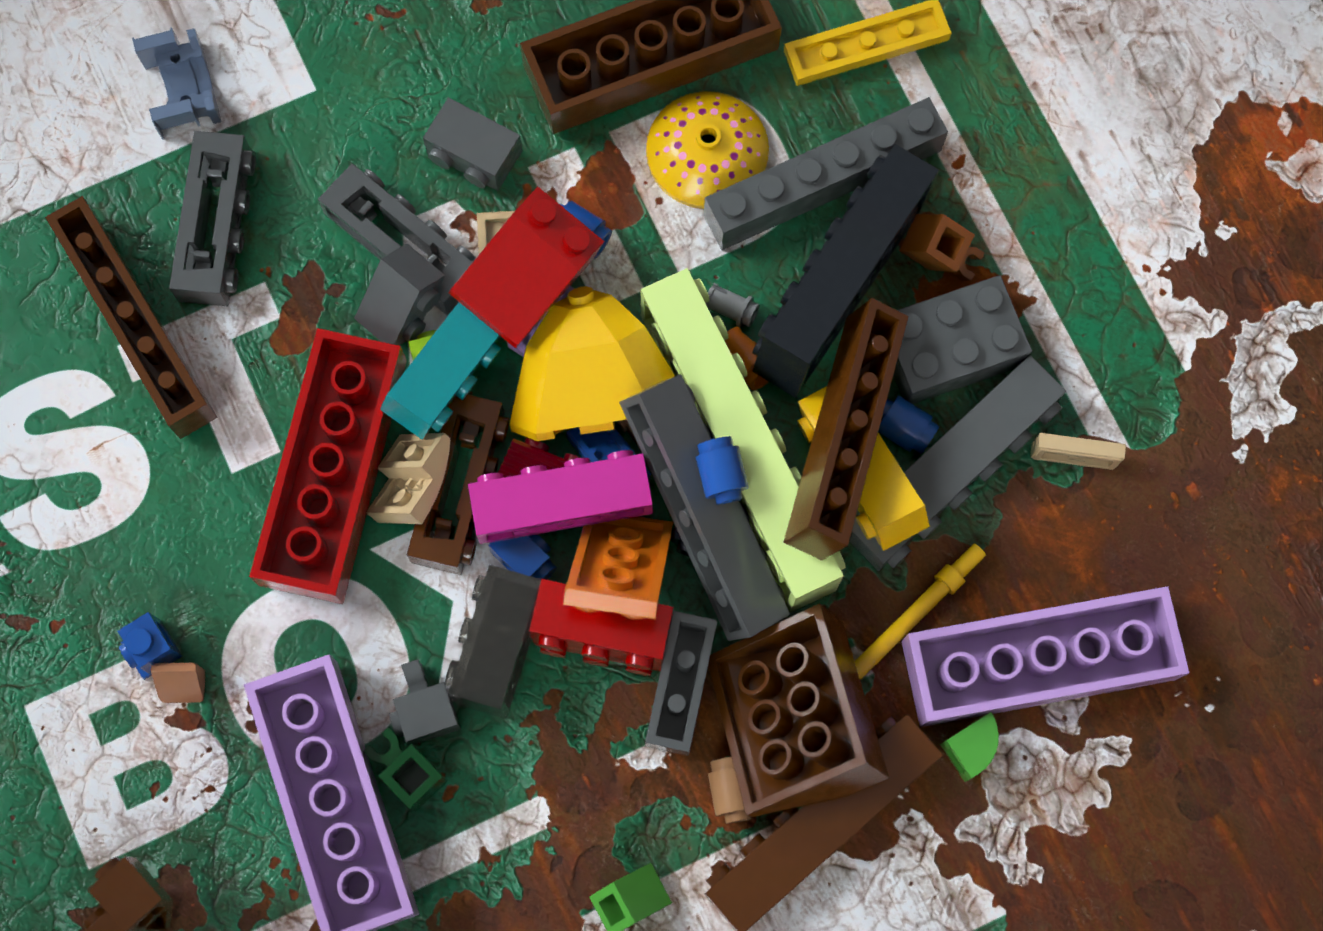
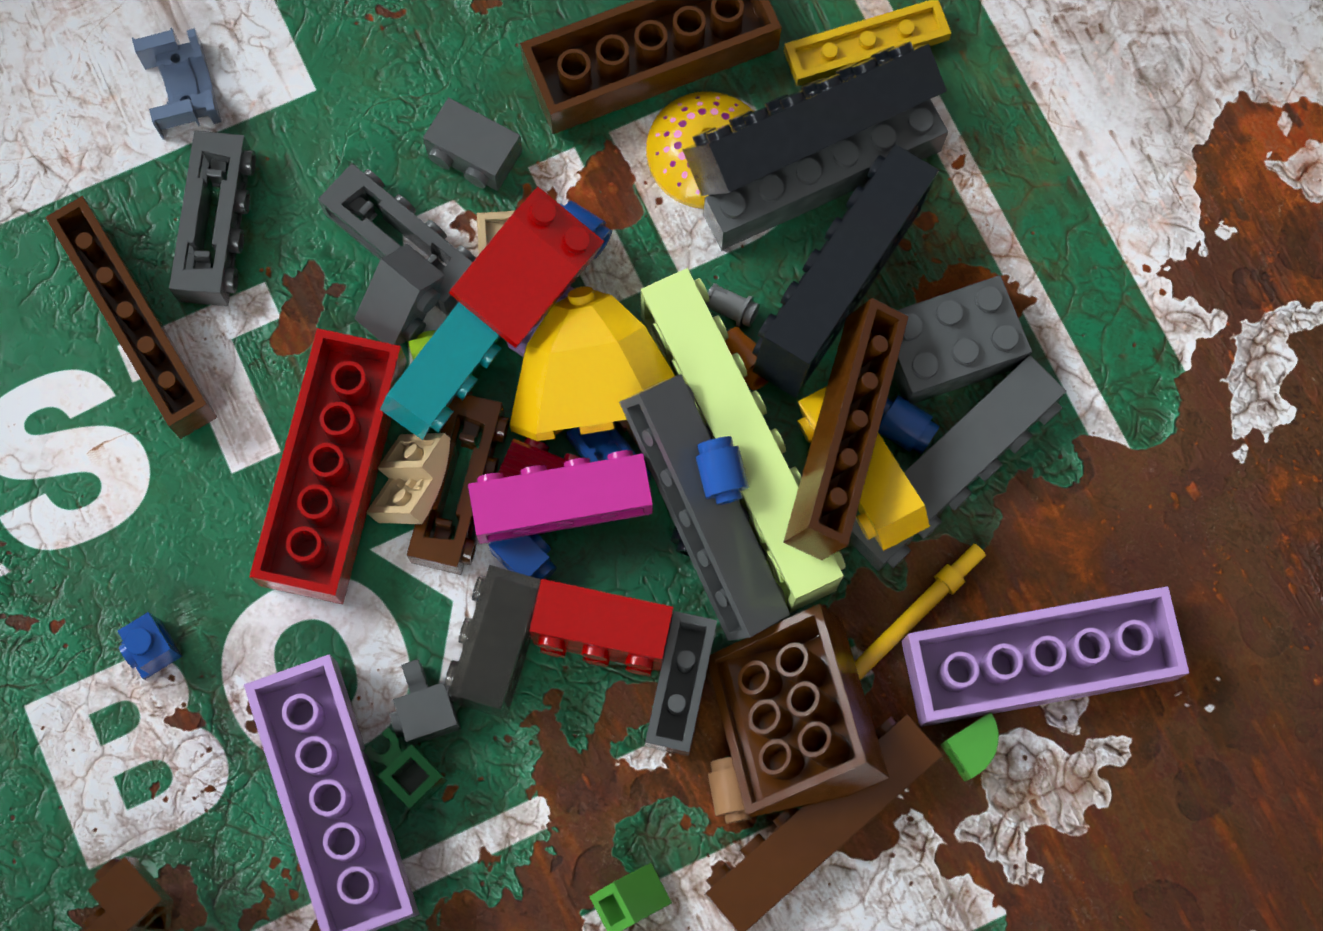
nougat slope [151,663,205,703] -> none
orange plate [564,516,673,619] -> none
dark orange brick [899,214,985,281] -> none
tan tile [1030,433,1126,470] -> none
none -> black brick [682,41,947,196]

